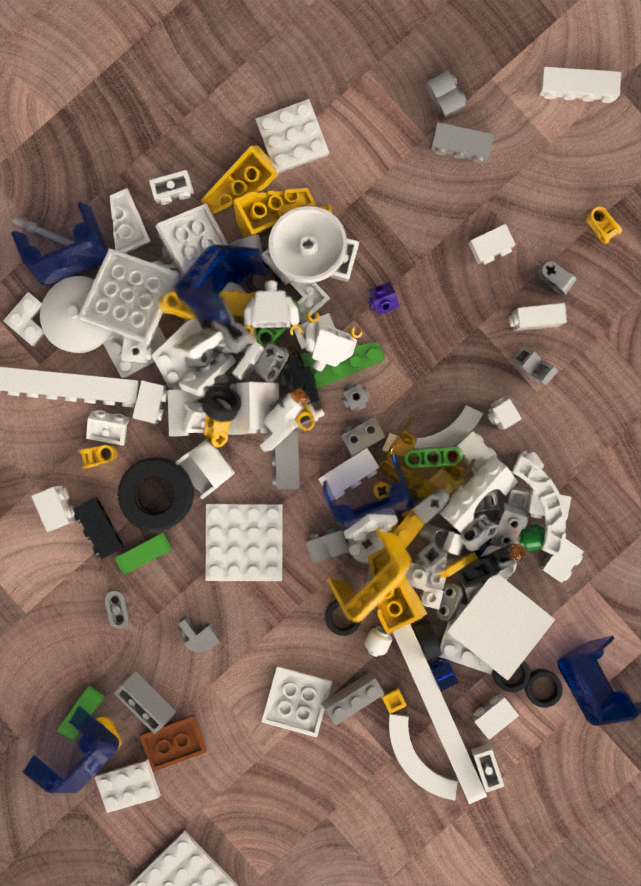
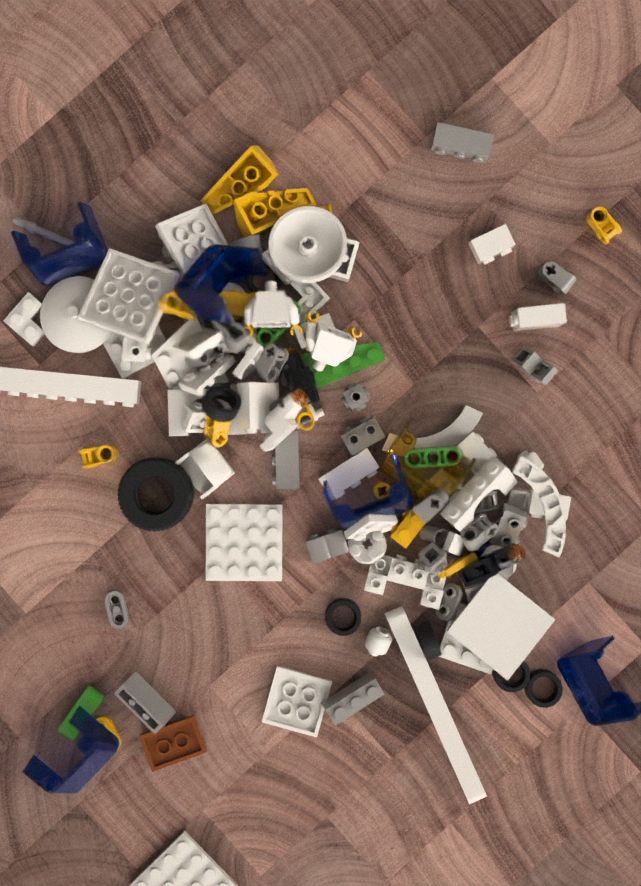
white brick [32,485,76,532] -> none
black brick [74,497,125,559] -> none
white bracket [86,410,130,446] -> none
white plate [94,759,161,813] -> none
white wing [110,188,151,254] -> none
bright green beam [115,532,172,575] -> none
white brick [133,380,168,424] -> none
white brick [149,170,194,205] -> none
light grey brick [179,617,221,652] -> none
white plate [256,99,329,173] -> none
yellow windscreen [327,528,411,622] -> none
dark purple brick [368,282,399,315] -> none
yellow wedge [368,548,427,634] -> none
yellow tile [381,687,407,714] -> none
white tile [389,713,458,800] -> none
light grey brick [426,71,466,119] -> none
clear blue brick [430,658,459,691] -> none
white brick [471,743,504,792] -> none
white brick [472,693,519,740] -> none
white brick [487,398,522,430] -> none
green head [519,524,545,552] -> none
white brick [539,67,621,103] -> none
white brick [539,539,584,583] -> none

